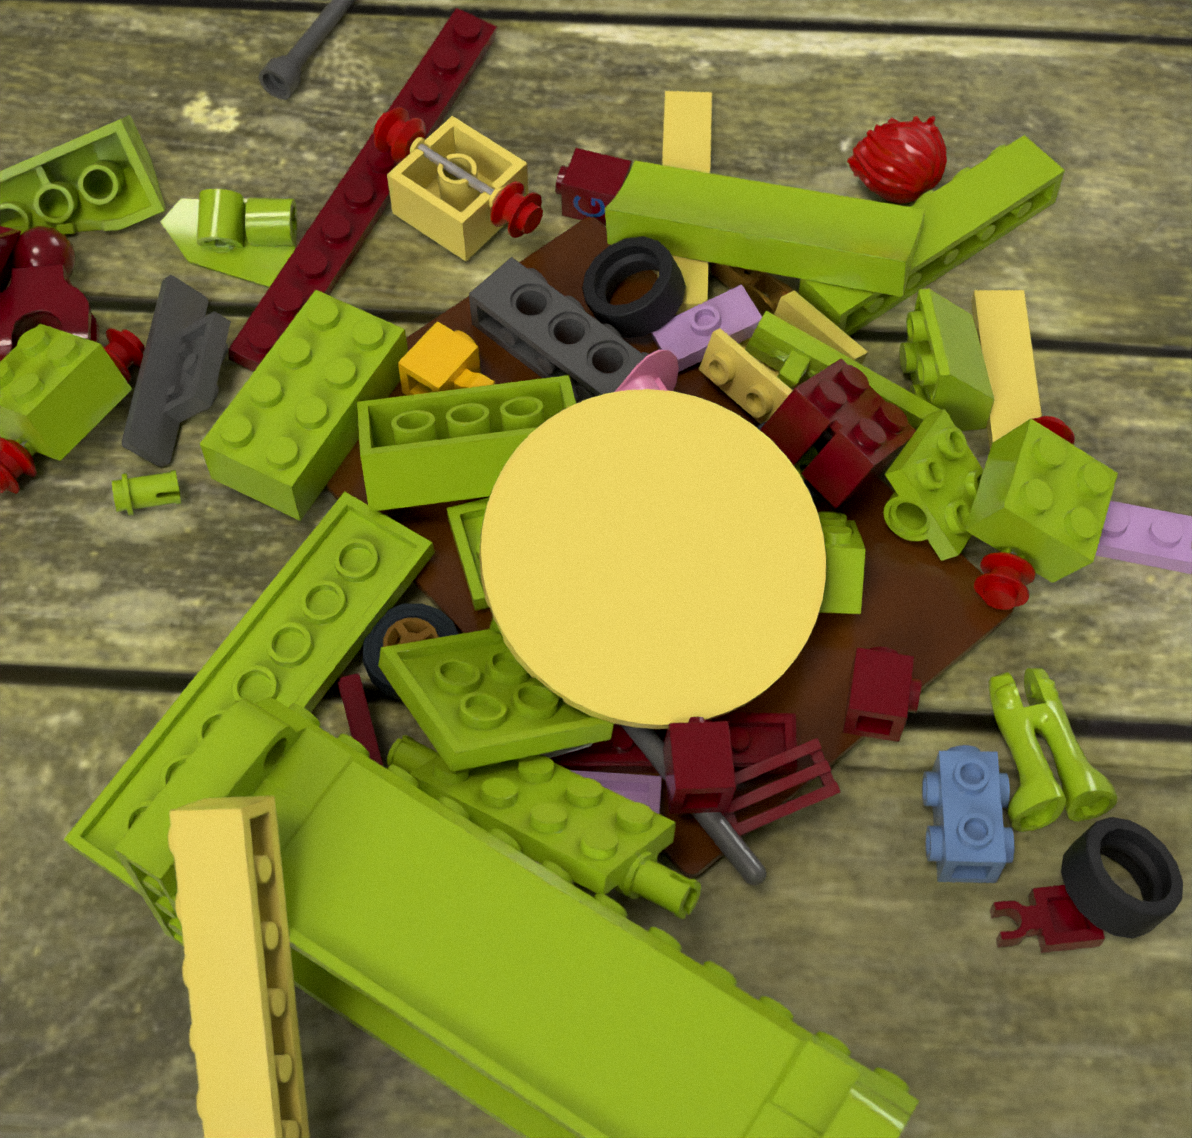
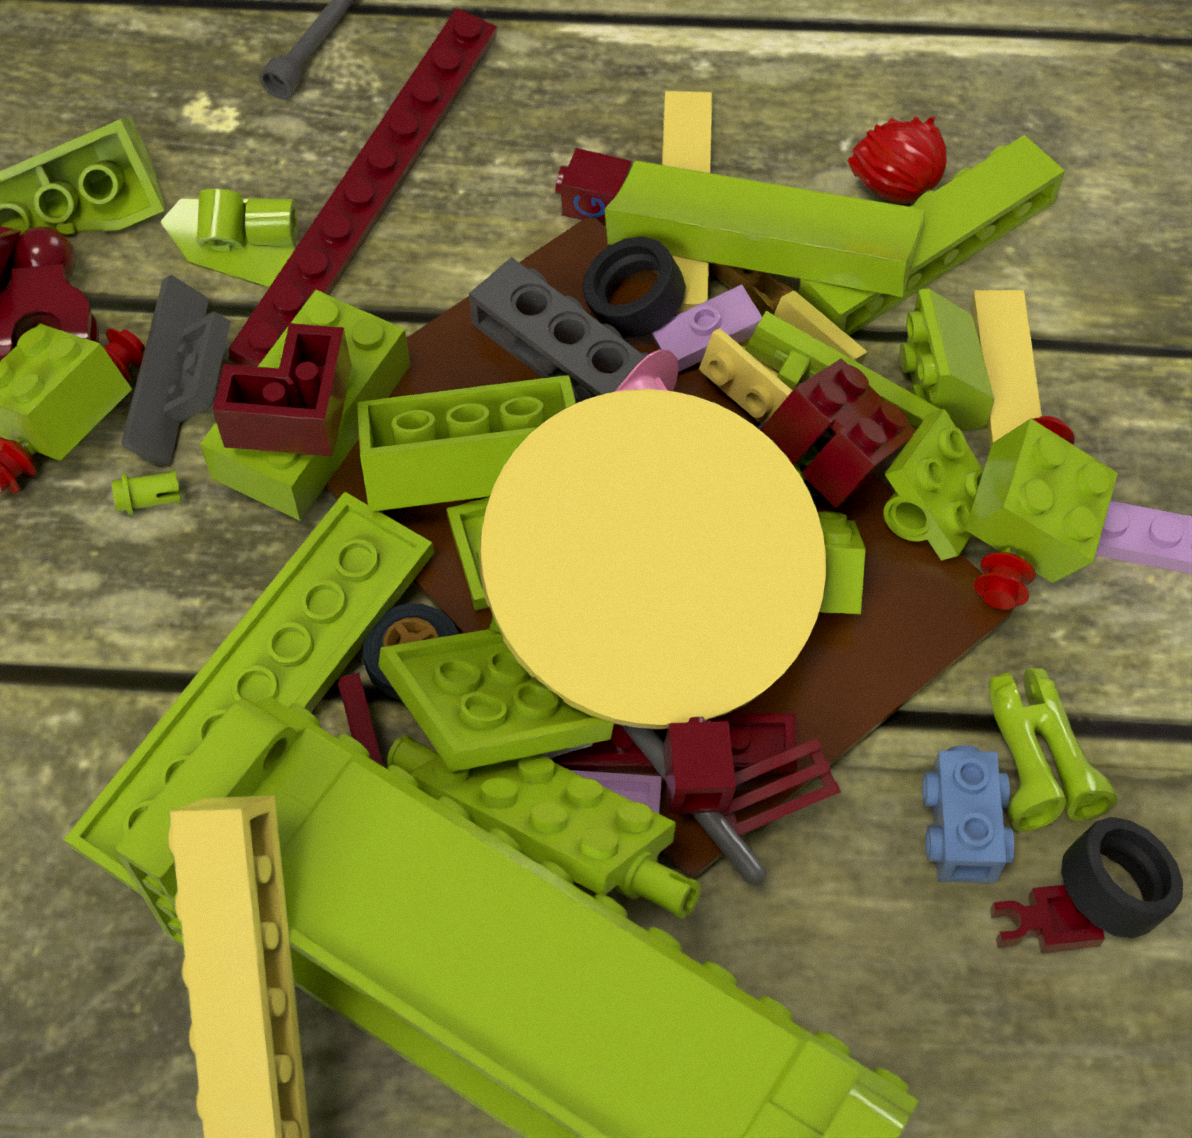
light yellow brick [374,107,543,261] -> none
yellow brick [398,321,495,395] -> none
dark red brick [843,646,922,742] -> none
none -> dark red brick [212,323,352,457]

